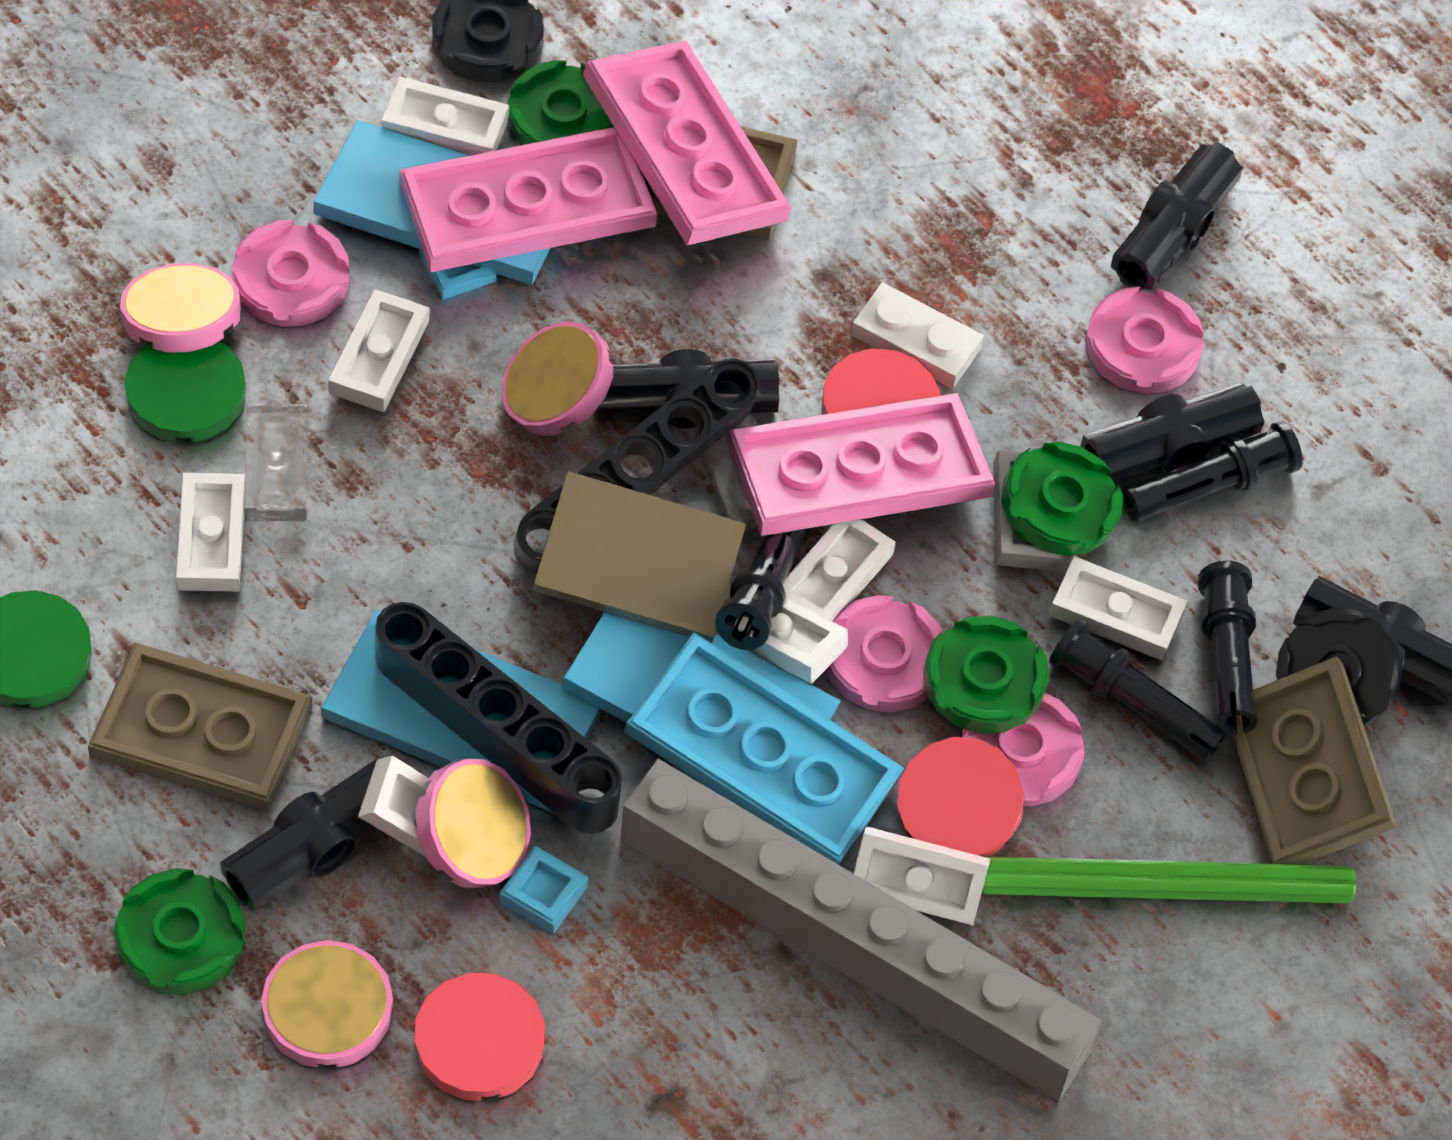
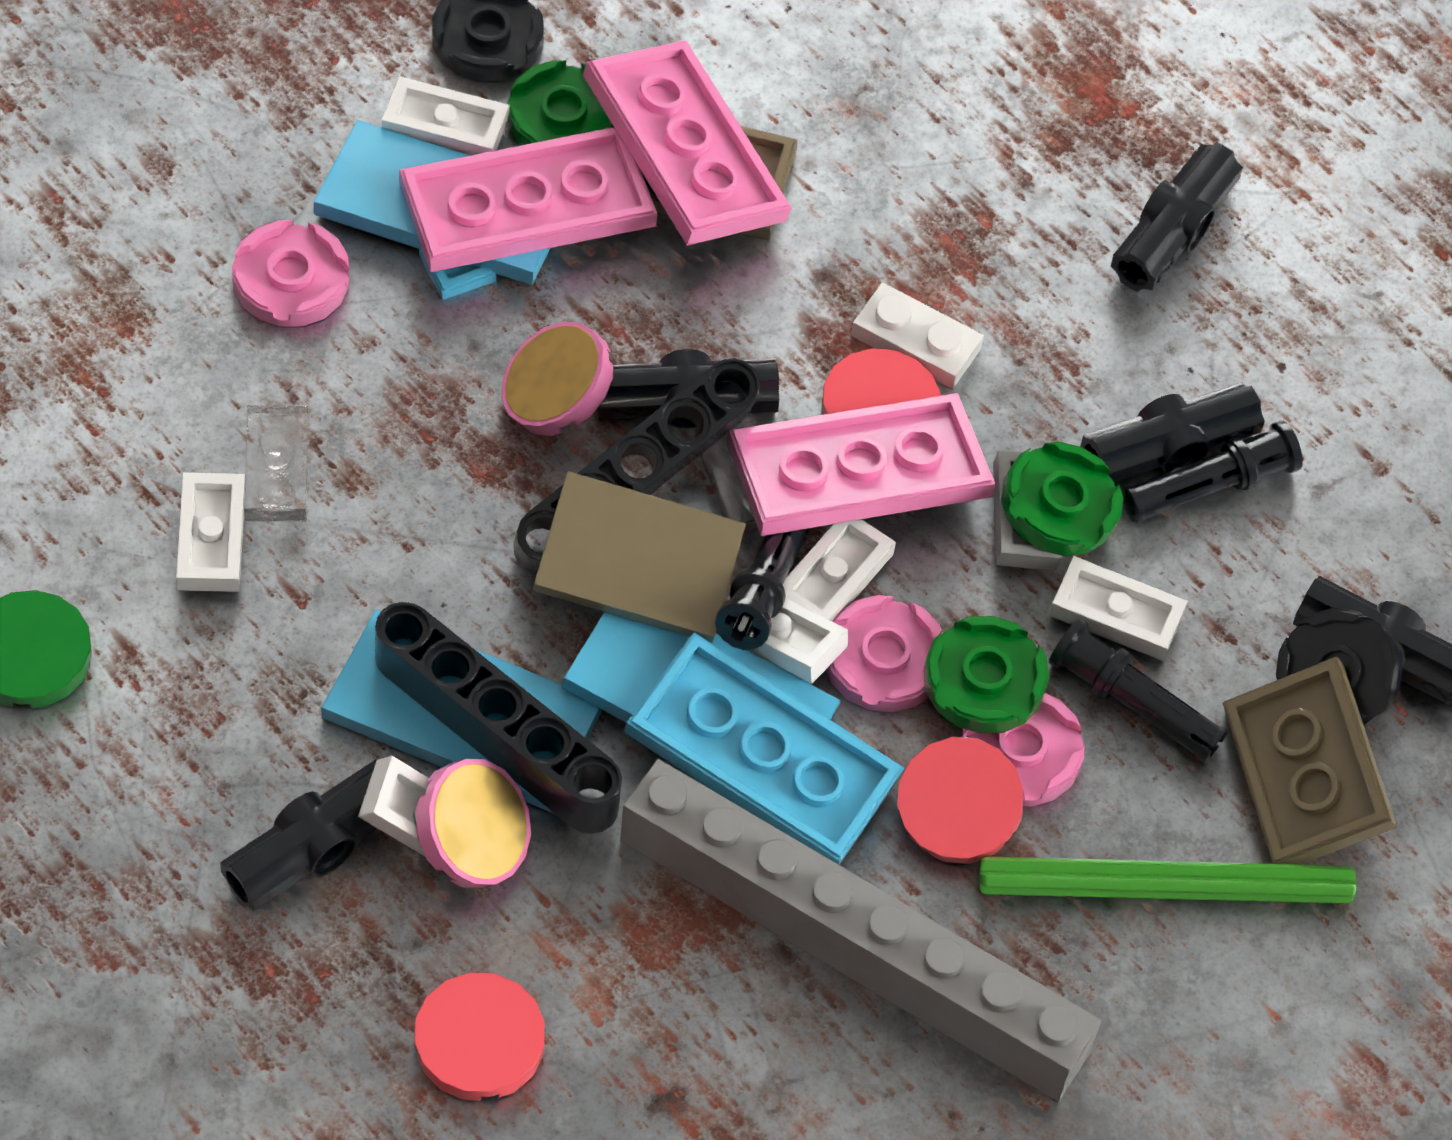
dark tan tile [88,642,312,812] -> none
green tile [114,868,246,995] -> none
tile [120,263,241,353] -> none
green tile [124,341,246,442] -> none
pearl gold tile [261,940,393,1068] -> none
white plate [328,289,430,412] -> none
medium azure tile [499,846,589,935] -> none
white plate [854,826,990,925] -> none
bright pink tile [1085,287,1203,394] -> none
black pin [1198,560,1258,735] -> none

